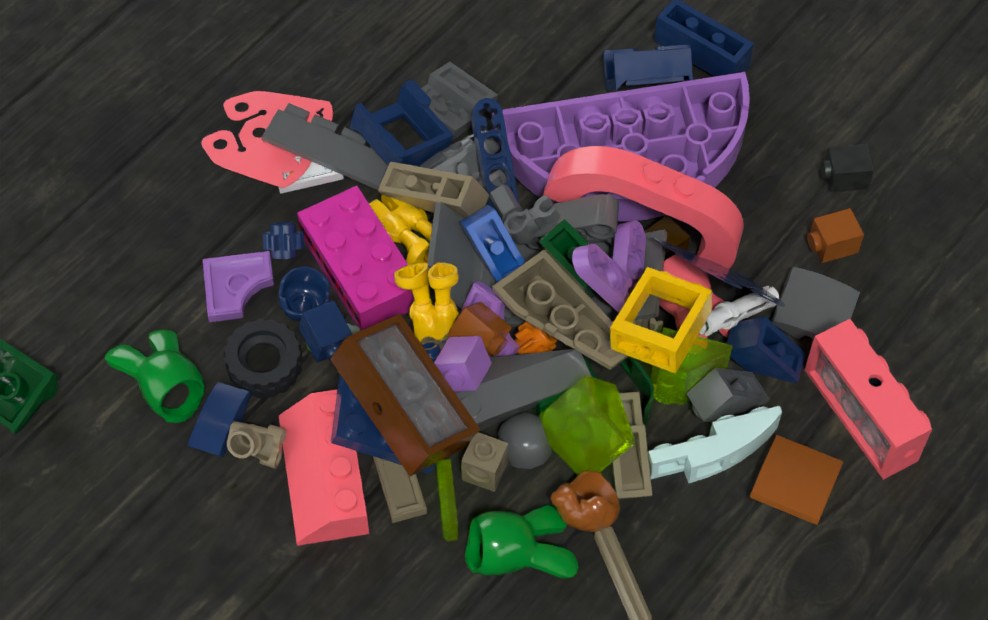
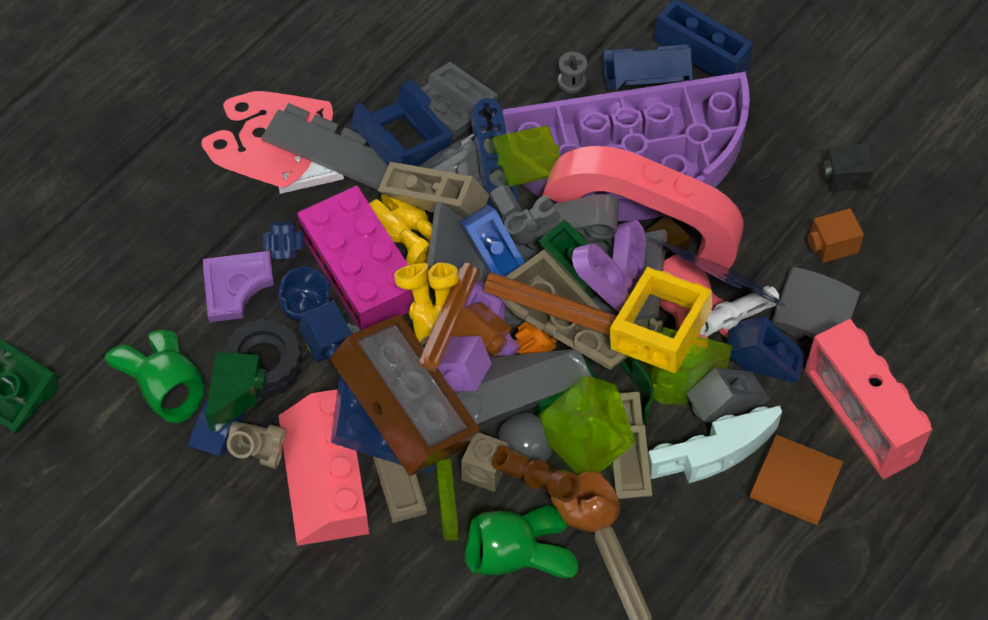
none -> dark green slope [205,352,267,432]
none -> dark orange axle [419,263,479,372]
none -> dark orange axle [484,273,617,335]
none -> reddish brown bar [491,446,580,502]
none -> clear neon green piece [493,125,560,187]
none -> dark grey bush [558,52,587,94]

